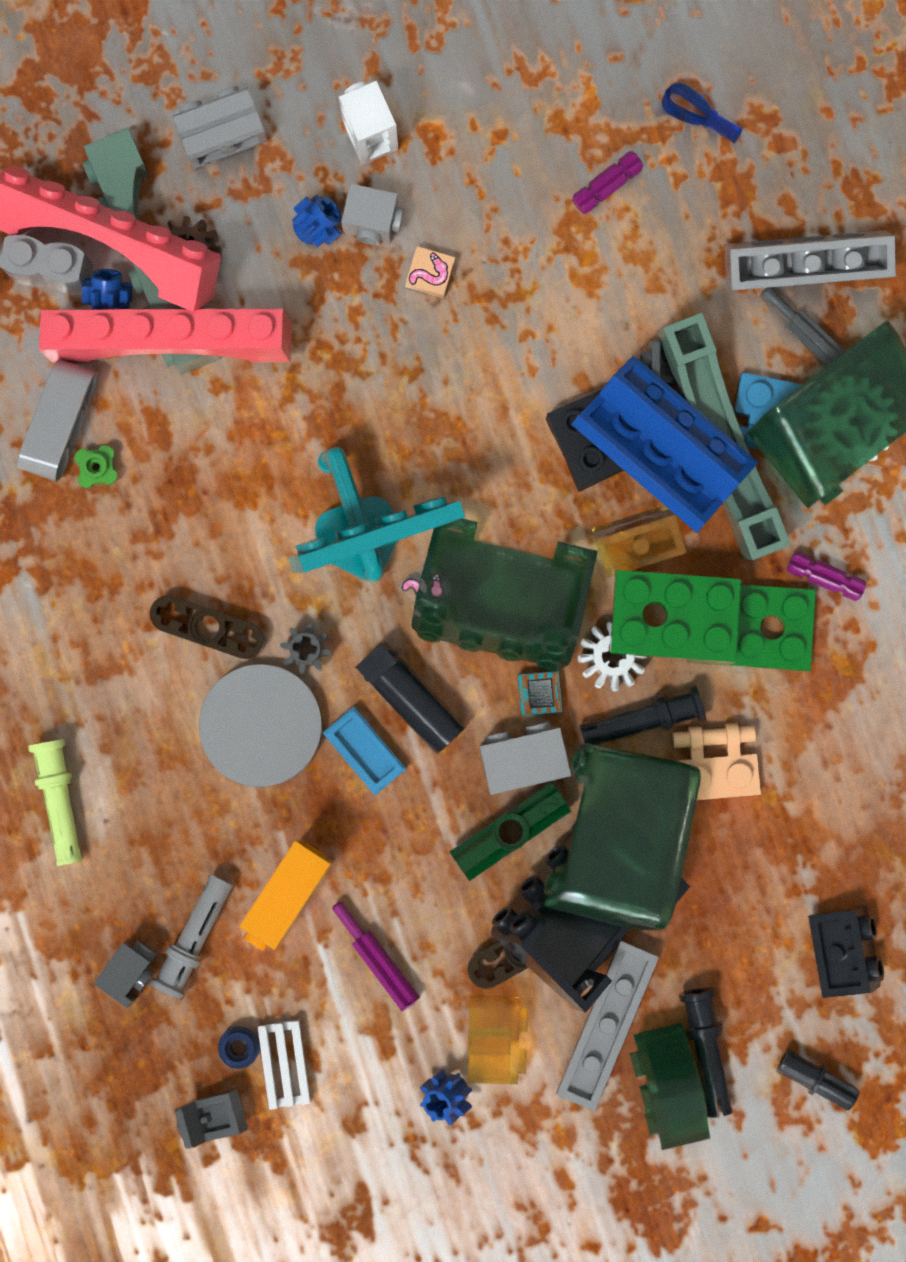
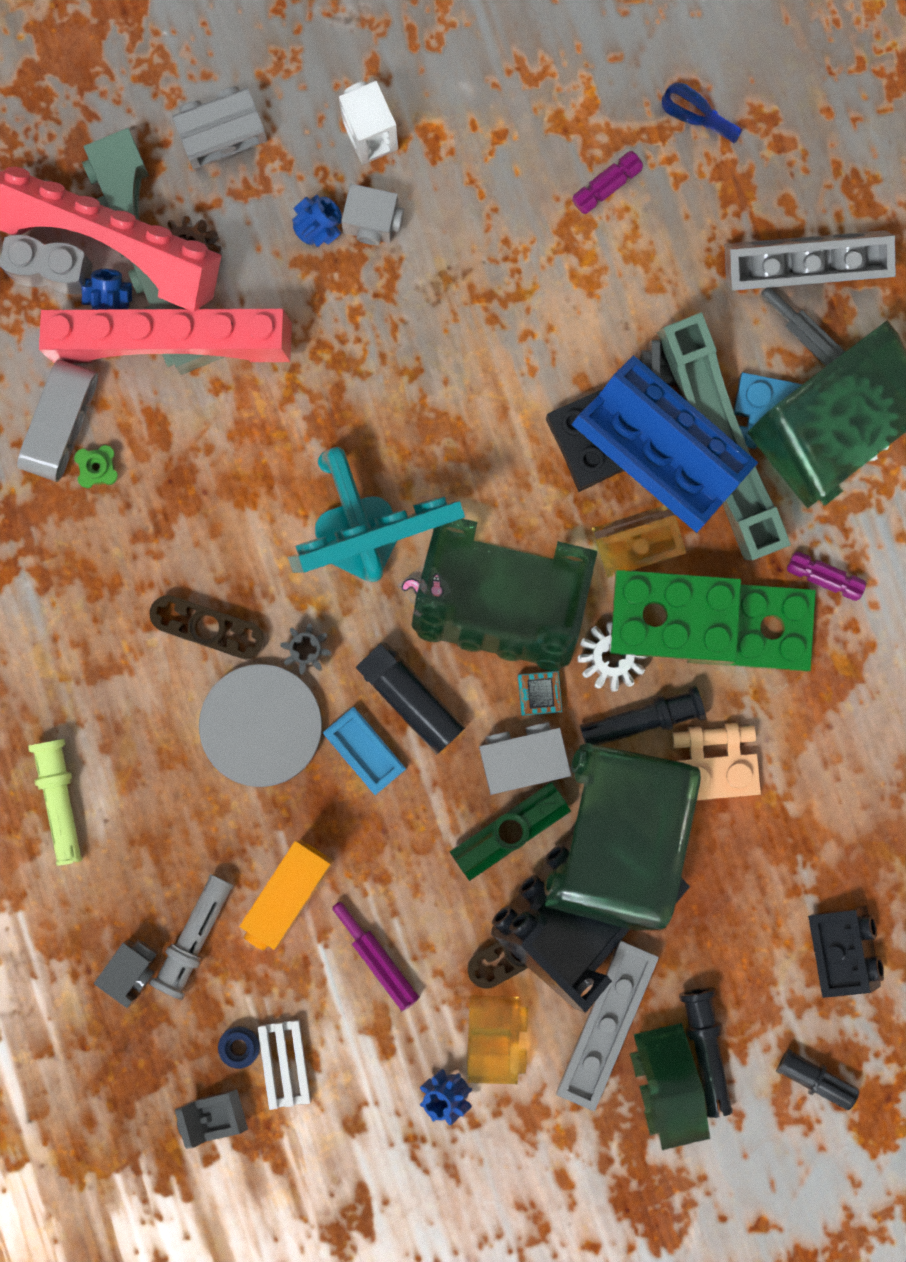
light nougat tile [405,246,455,299] -> none

